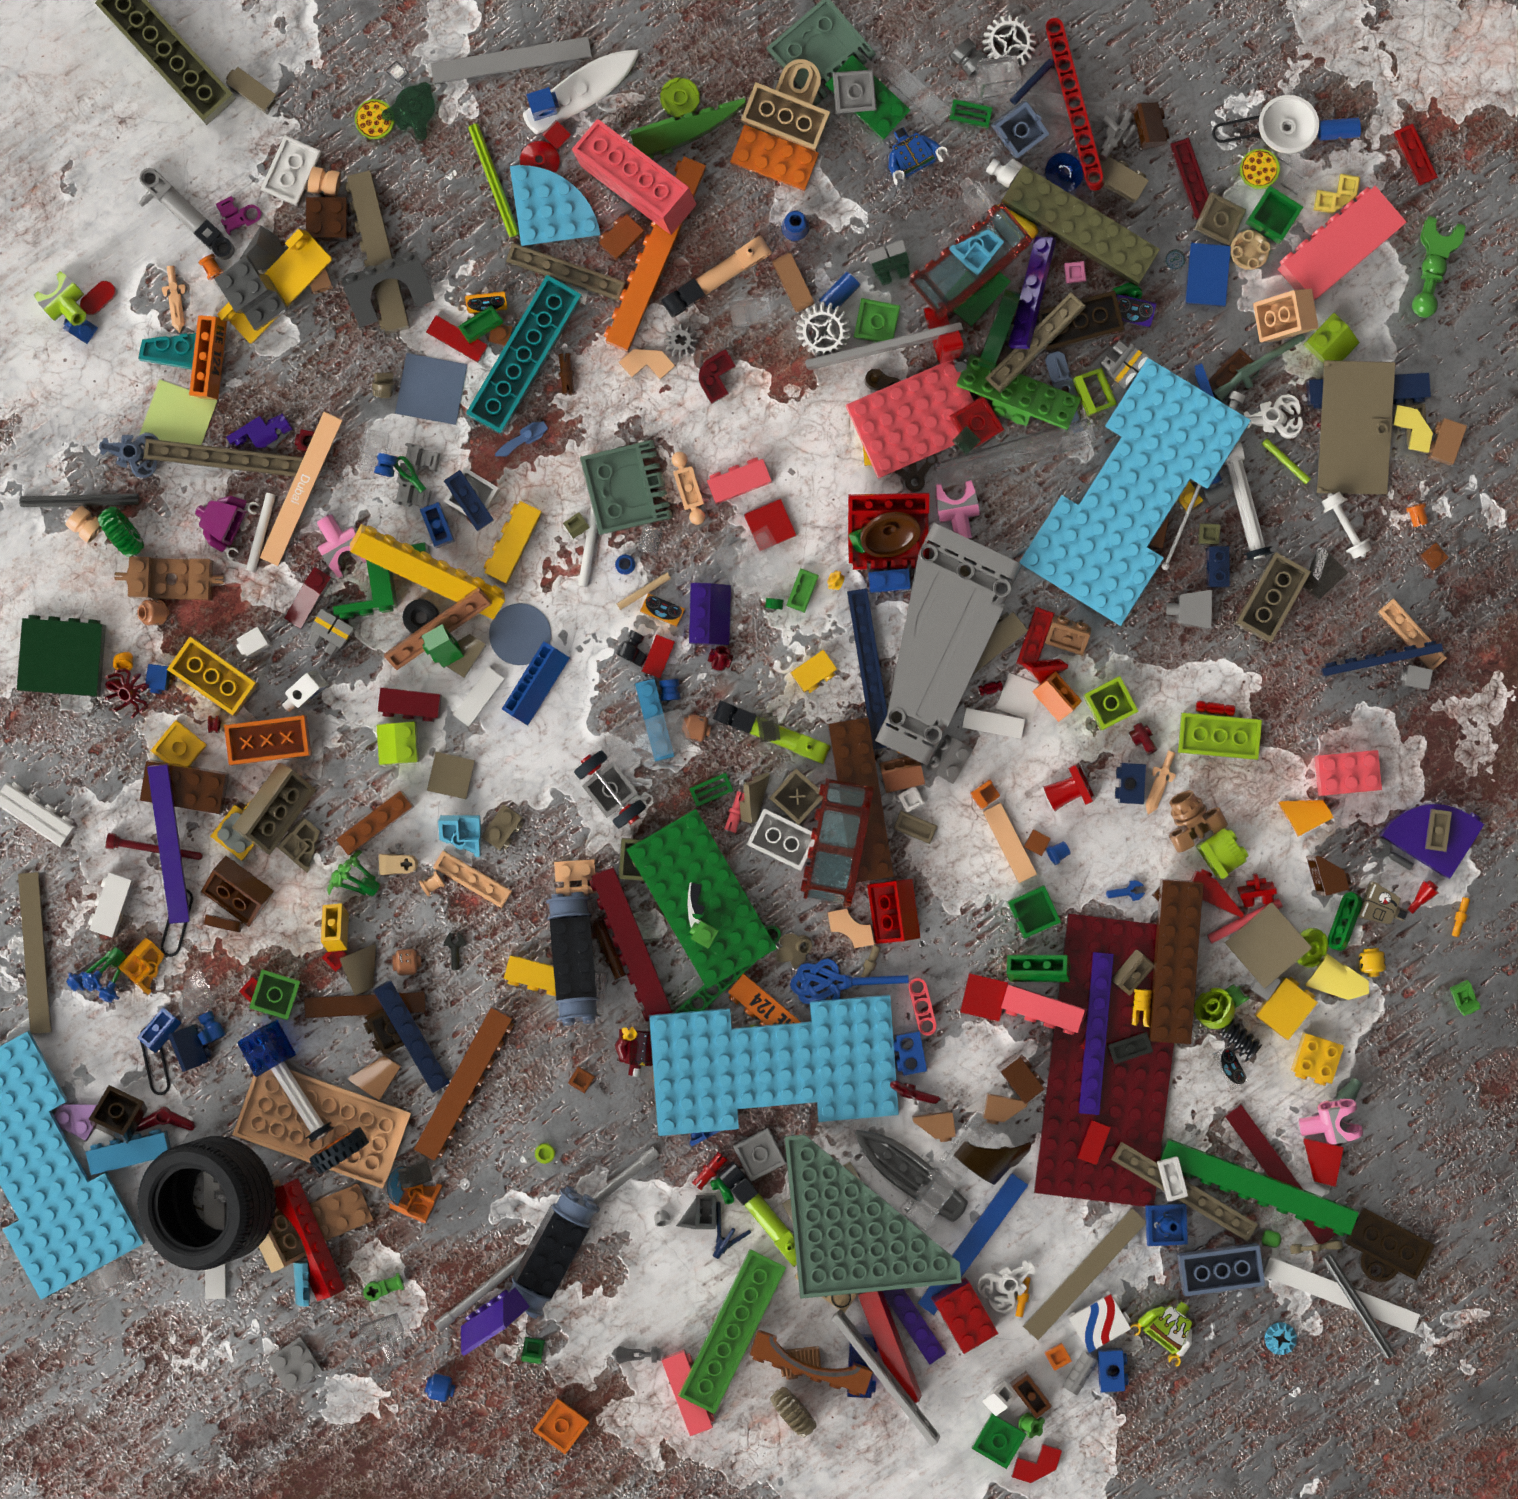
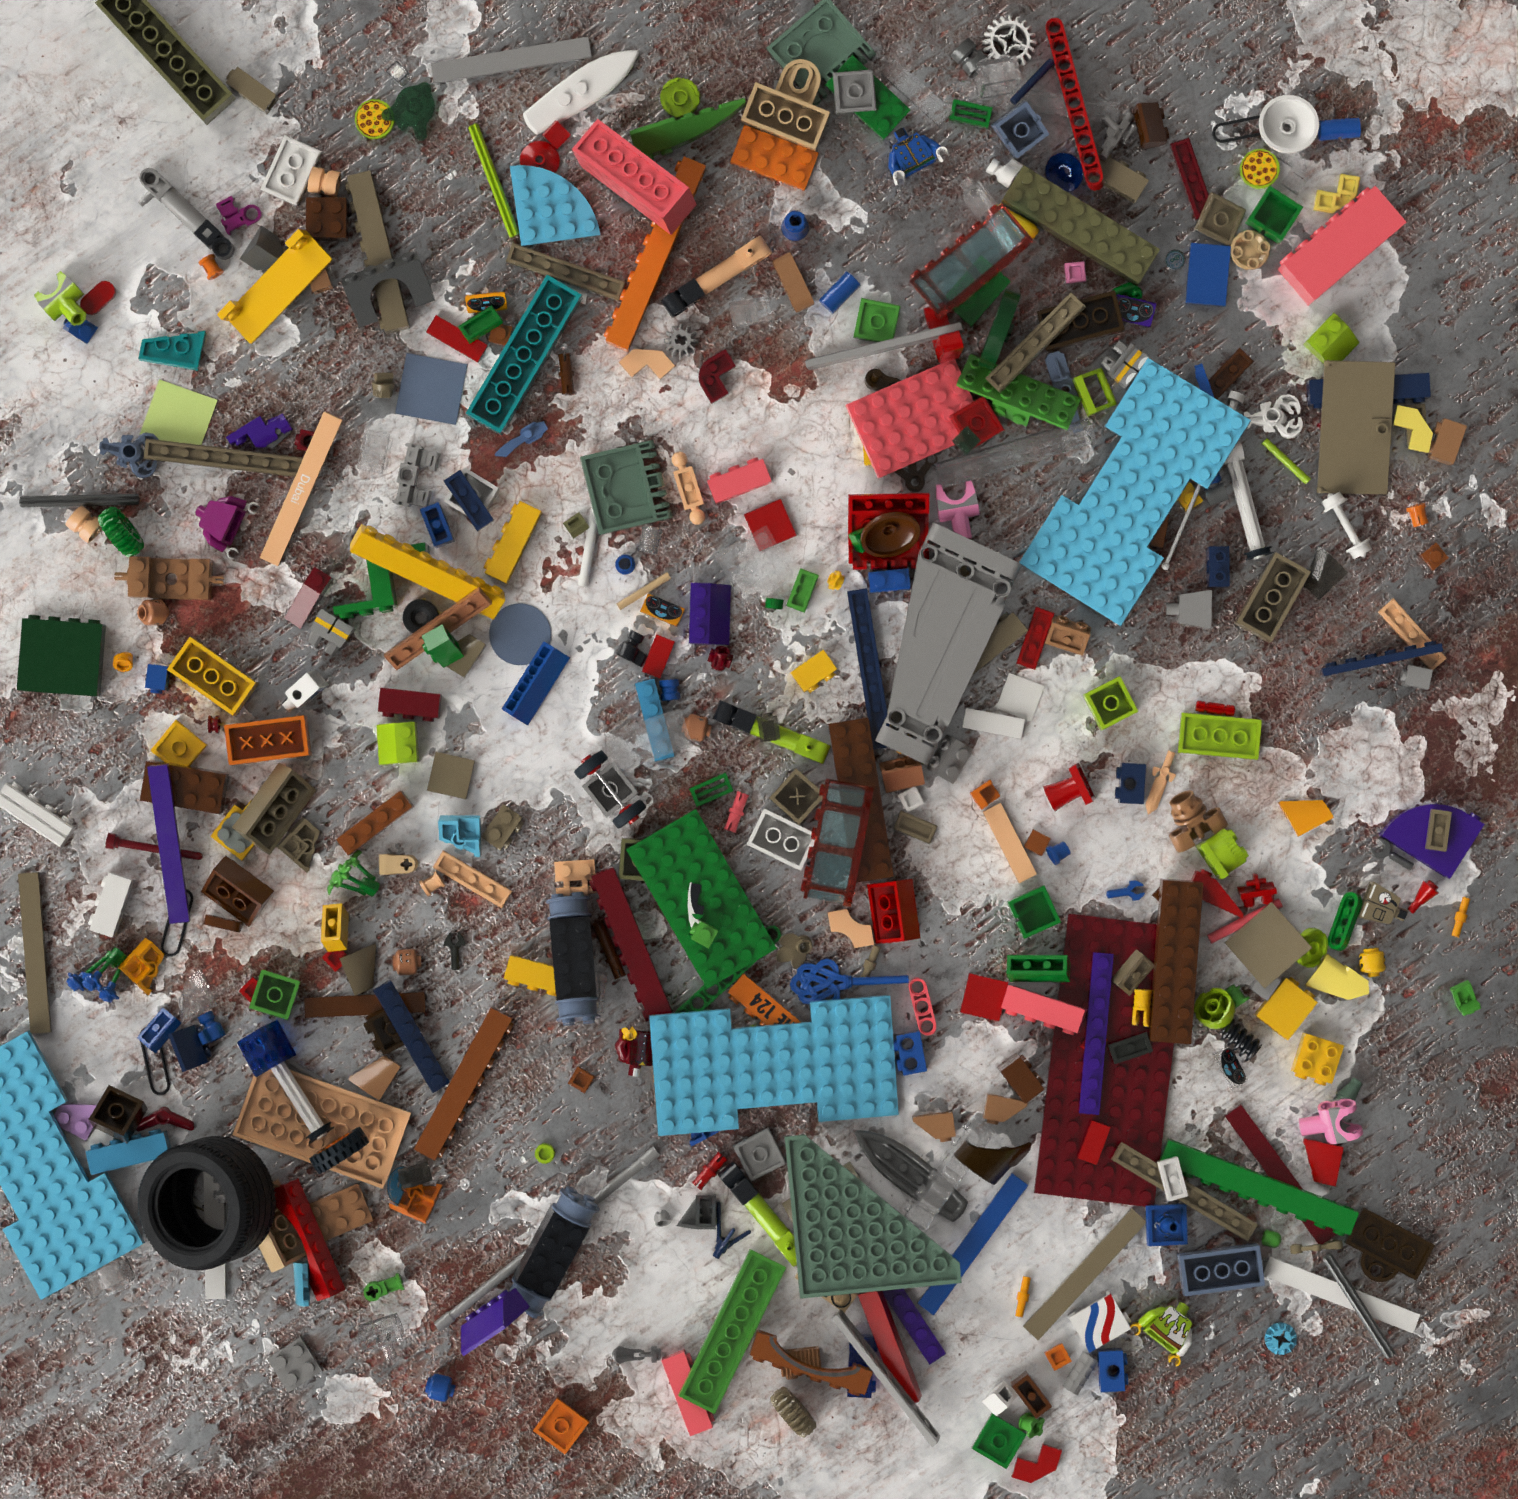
dark red animal [105,668,149,719] -> none
light nougat sword [161,266,186,333] -> none
orange brick [189,315,227,400] -> none
dark grey bracket [215,256,289,331] -> none
white brick [236,627,273,658] -> none
white piece [246,493,276,572] -> none
bright pink connector [317,514,367,578] -> none
blue wheel [374,453,398,477] -> none
green piece [394,456,426,494] -> none
white tile [453,667,505,727] -> none
green slope [521,1337,545,1364] -> none
blue brick [526,87,559,121] -> none
dark orange piece [599,214,645,262] -> none
green arm [710,1178,734,1205] -> none
dark tan slope [739,773,770,824] -> none
white gear [797,302,851,355] -> none
clear green hips [866,240,910,286] -> none
dark red piece [890,1081,941,1104] -> none
red brick [931,1277,999,1354] -> none
medium azure slope [949,229,1004,276] -> none
dark grey piece [953,358,968,372] -> none
white animal [977,1260,1036,1313] -> none
dark red piece [978,680,1003,696] -> none
dark purple plate [1008,237,1056,349] -> none
red slope [1023,659,1068,683] -> none
orange brick [1032,671,1082,722] -> none
dark red plate [1129,723,1158,755] -> none
olive plate [1198,523,1220,545] -> none
sand green piece [1212,333,1305,401] -> none
light nougat brick [1253,289,1319,343] -> none
reddish brown slope [1306,855,1351,896] -> none
coral brick [1314,750,1382,796] -> none
red tile [1394,123,1438,187] -> none
bright green piece [1412,216,1466,318] -> none

